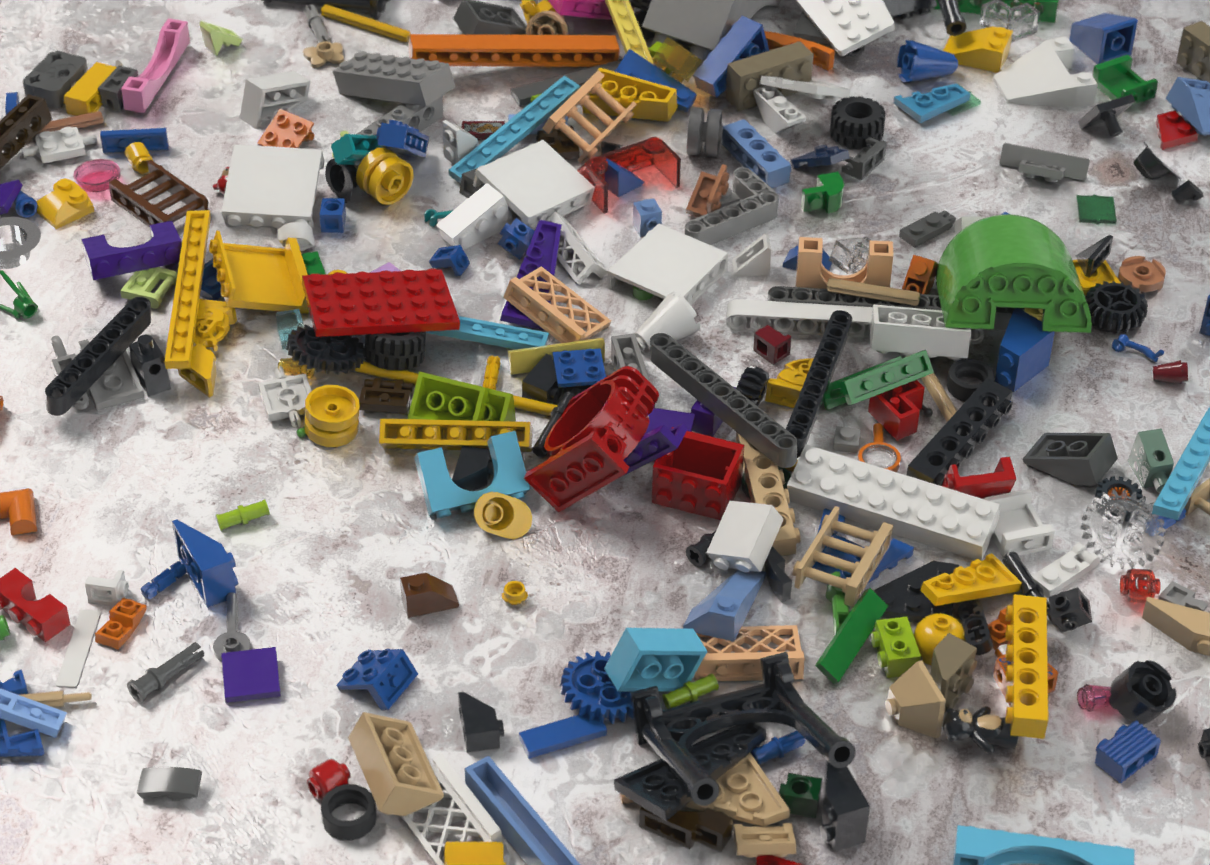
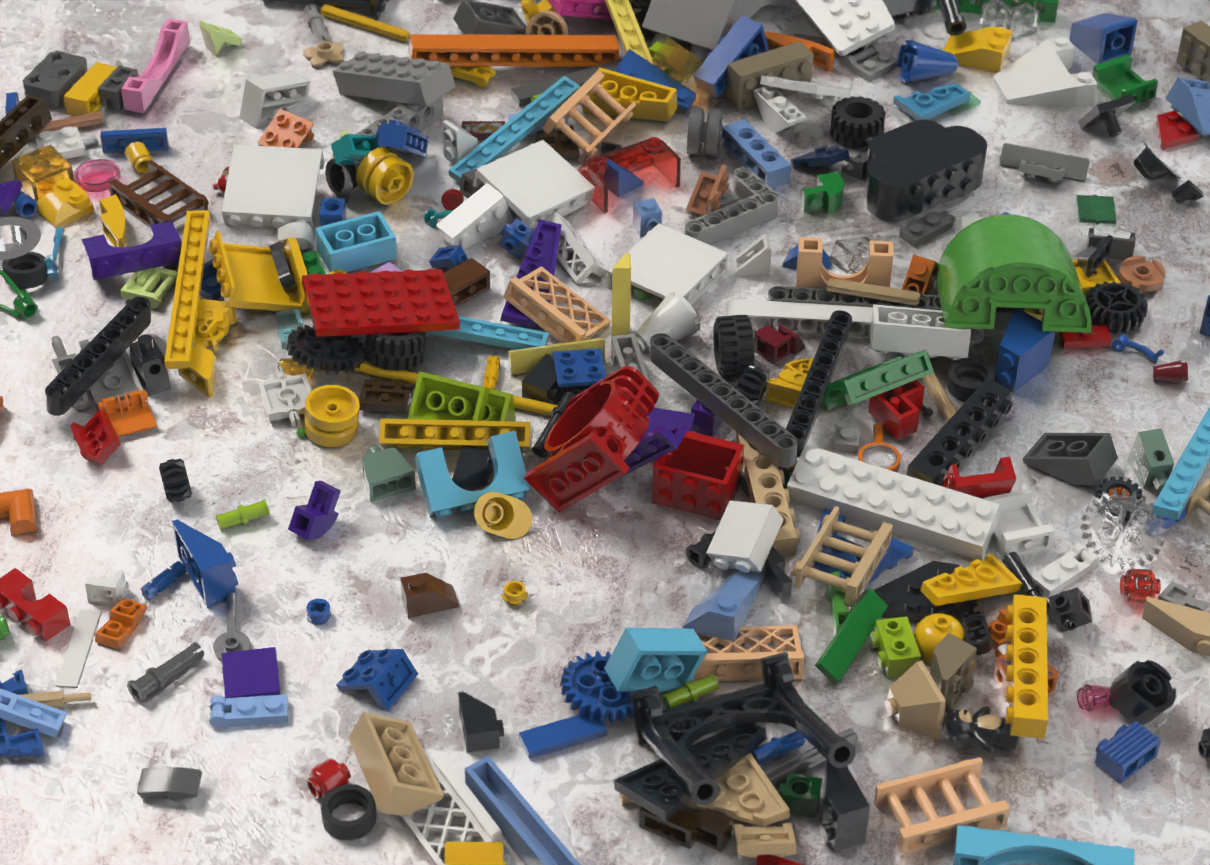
none -> black tyre [2,251,48,289]
none -> clear yellow brick [11,145,75,201]
none -> dark azure piece [44,227,65,281]
none -> red bracket [70,409,121,465]
none -> orange hinge [97,389,157,437]
none -> yellow slope [99,195,128,248]
none -> black gear [159,458,192,503]
none -> light blue plate [209,694,288,727]
none -> black beam [270,241,297,293]
none -> dark purple brick [288,480,341,540]
none -> blue bush [306,598,331,625]
none -> medium azure brick [315,211,397,272]
none -> sand green torso [361,445,416,502]
none -> red plate [441,189,464,211]
none -> reddish brown brick [443,258,490,308]
none -> yellow plate [450,66,495,88]
none -> light yellow slope [611,253,631,336]
none -> black tyre [713,315,755,377]
none -> dark grey axle [765,728,858,788]
none -> dark red slope [778,324,805,355]
none -> light grey plate [843,42,897,82]
none -> black brick [864,120,987,222]
none -> light nougat fence [874,757,1010,856]
none -> red plate [1059,326,1112,348]
none -> dark grey hinge [1086,228,1136,260]

